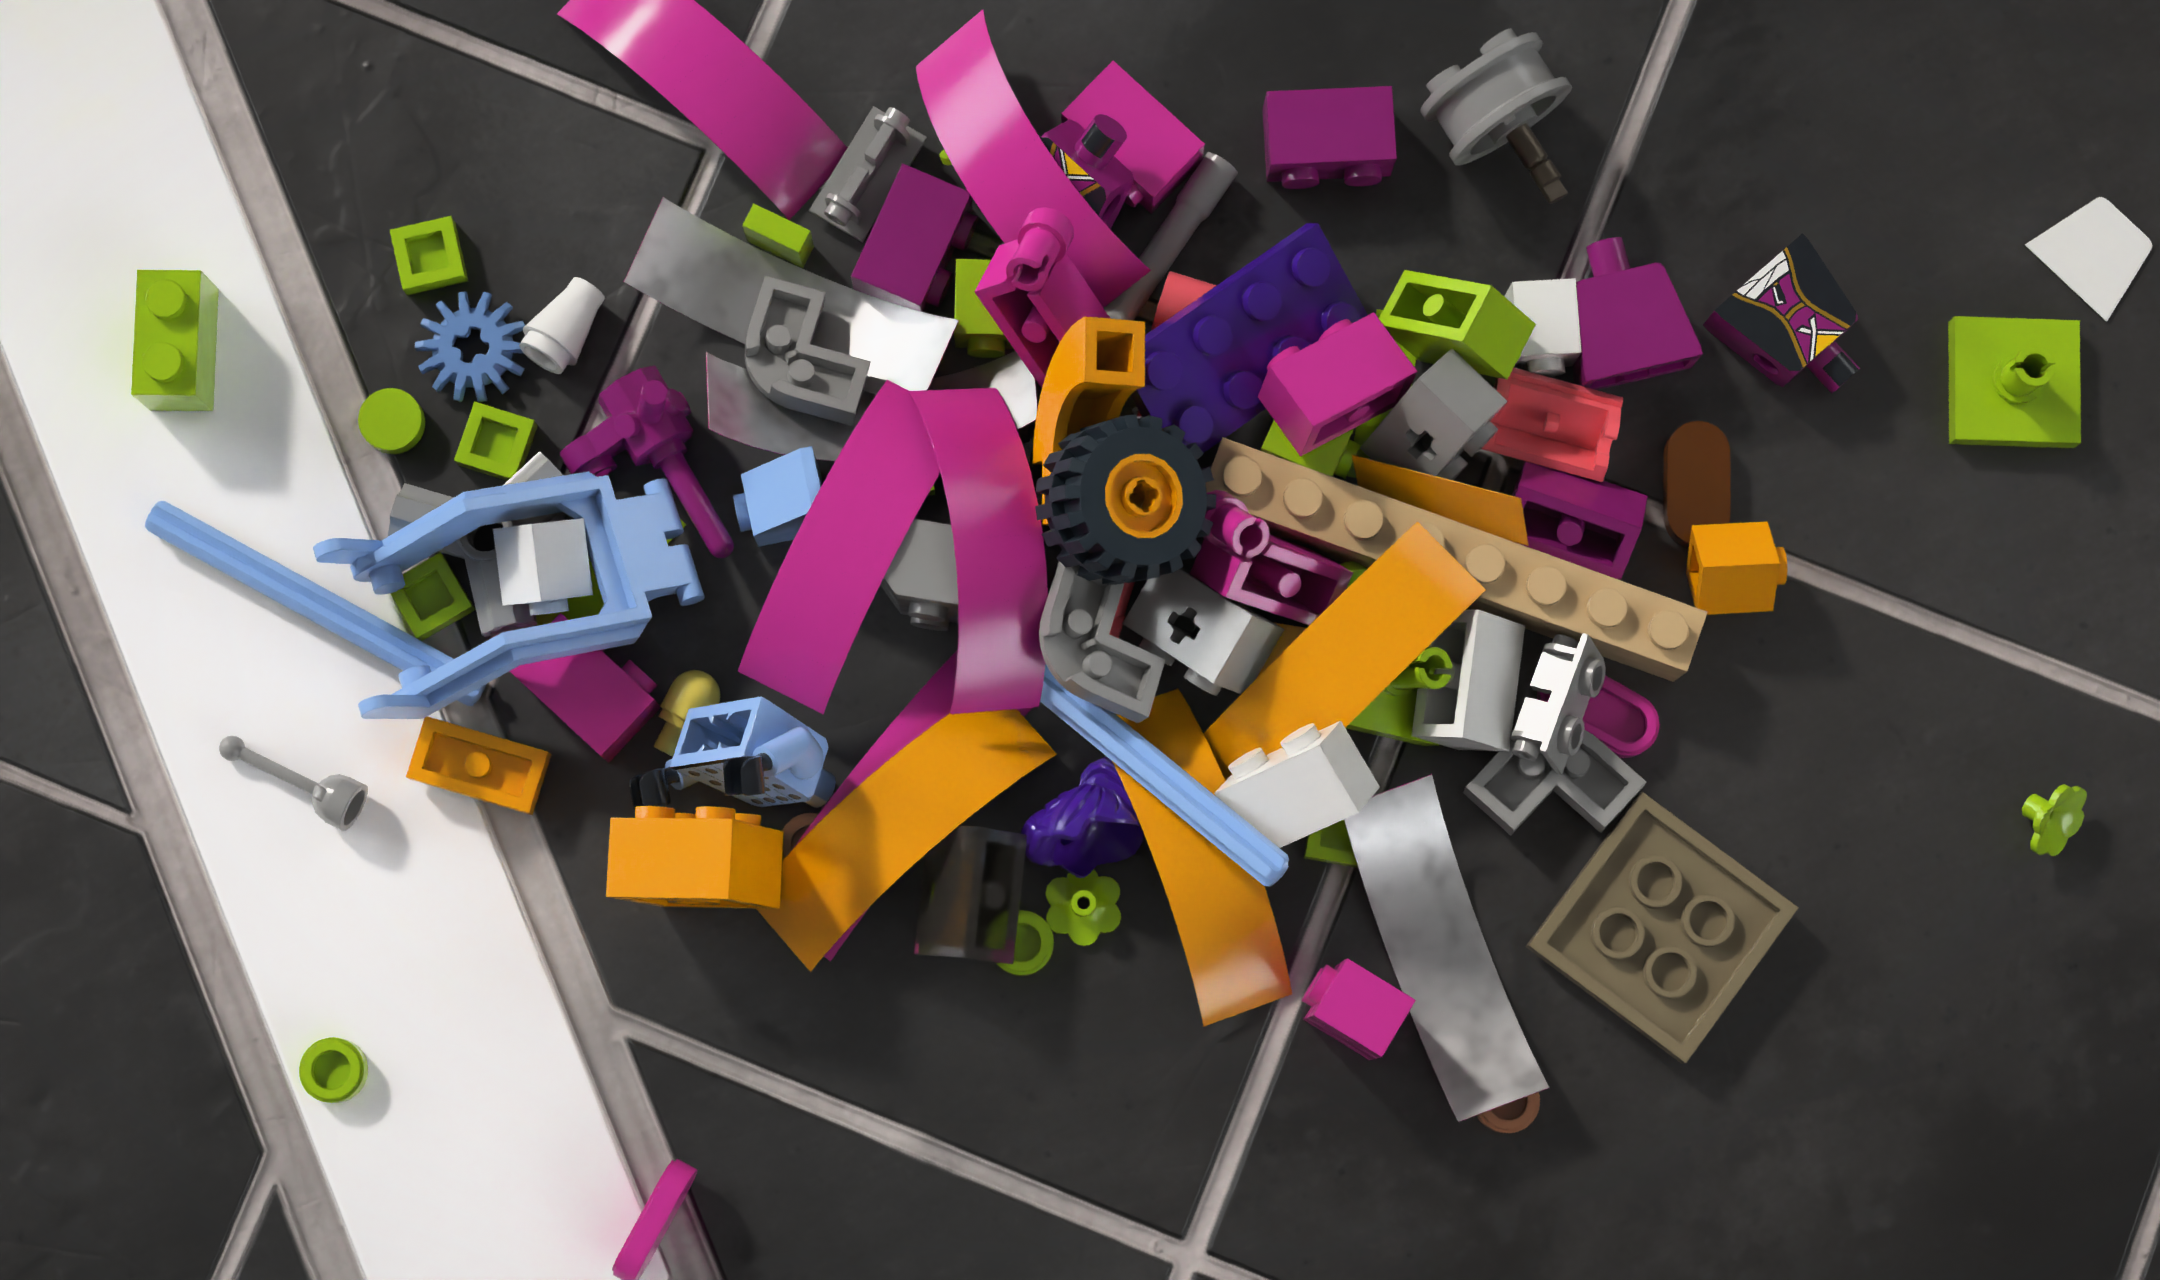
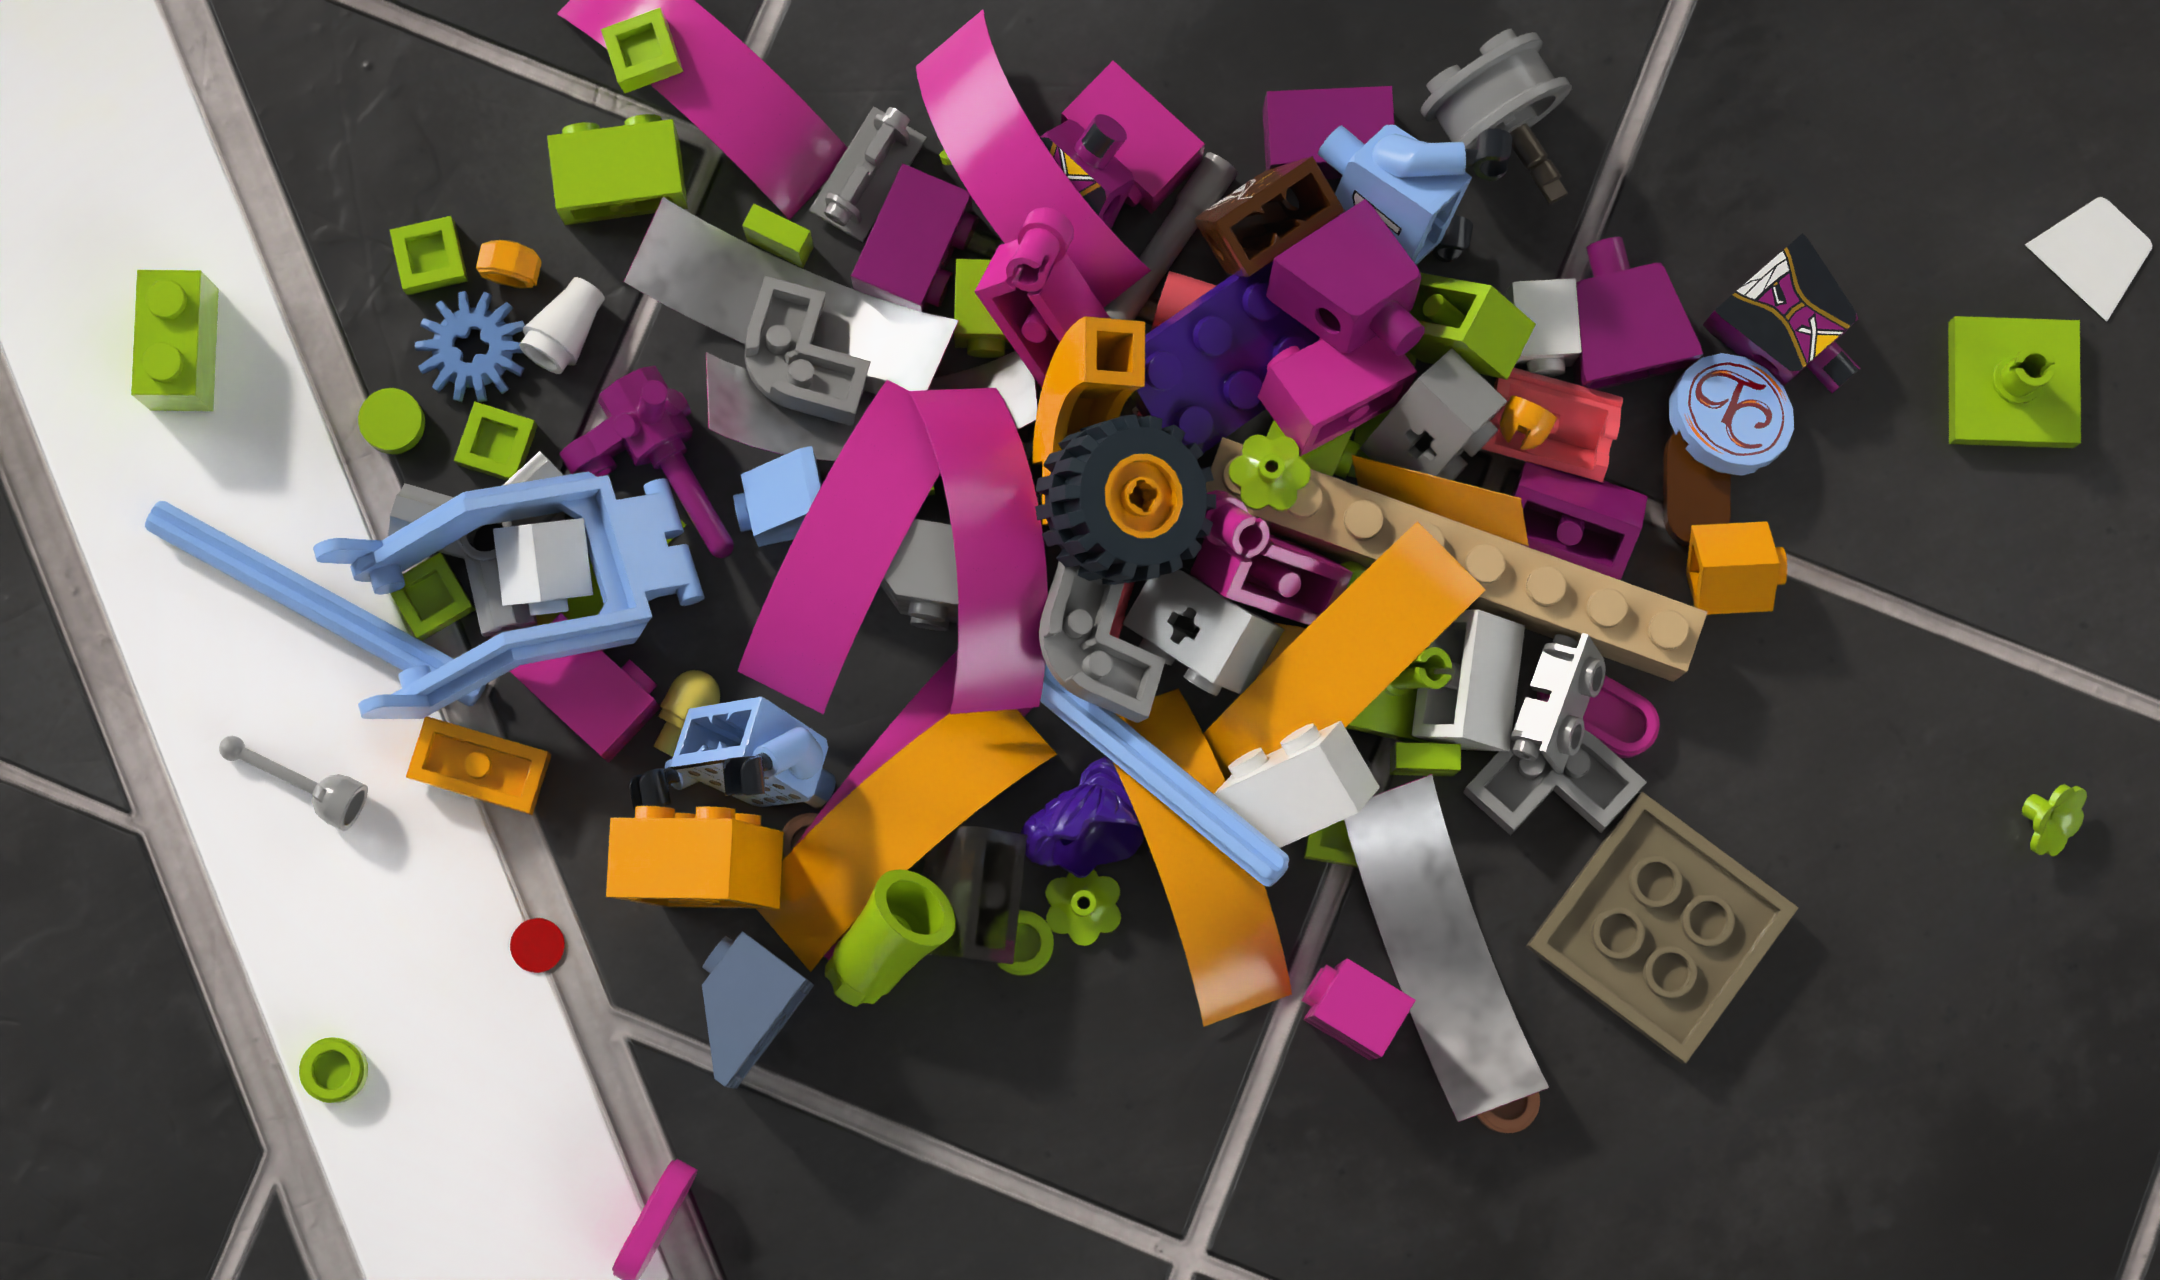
none -> light orange tile [476,240,542,288]
none -> red sticker [510,918,565,973]
none -> lime brick [547,114,688,225]
none -> lime tile [601,7,683,94]
none -> sand blue slope [702,931,814,1089]
none -> lime plant [825,869,956,1007]
none -> reddish brown torso [1195,156,1345,277]
none -> lime plant [1228,434,1311,511]
none -> magenta torso [1266,199,1425,356]
none -> light blue torso [1318,125,1513,265]
none -> lime tile [1390,742,1461,776]
none -> light orange hinge [1500,395,1557,450]
none -> light blue tile [1669,353,1794,476]

